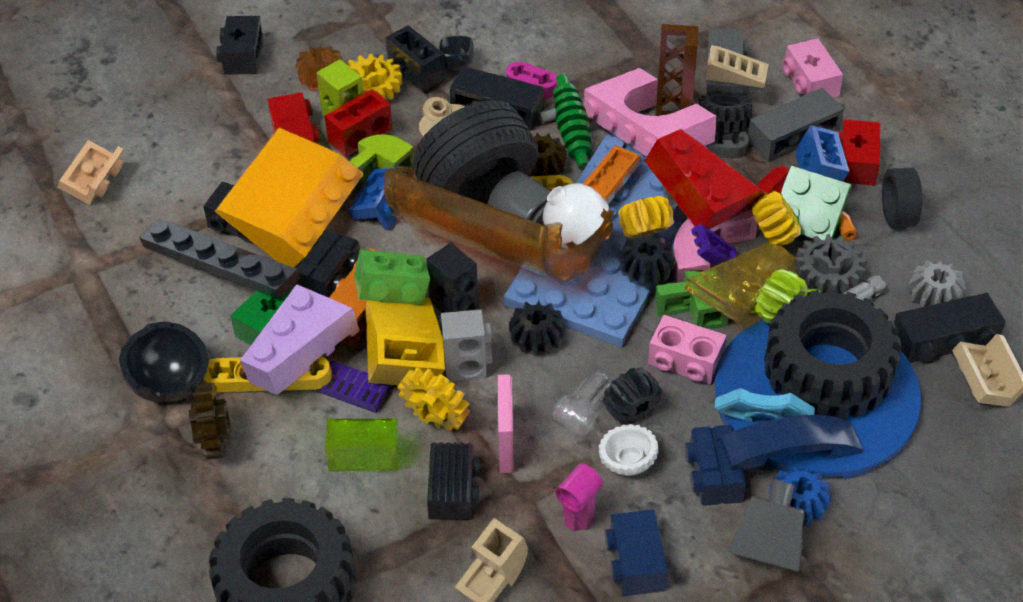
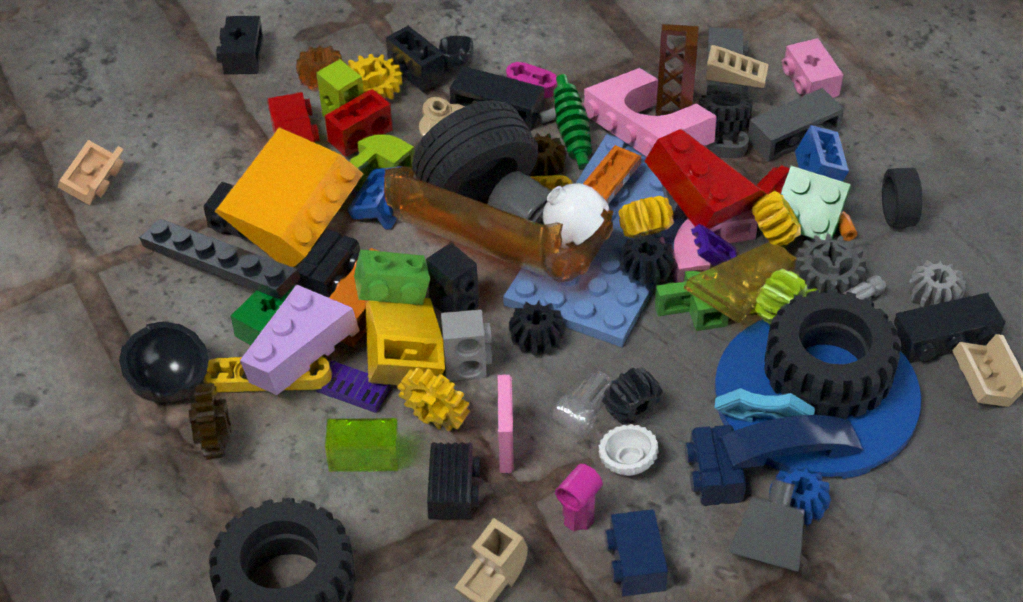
bright pink brick [648,315,727,385] -> none
red brick [836,119,881,186] -> none

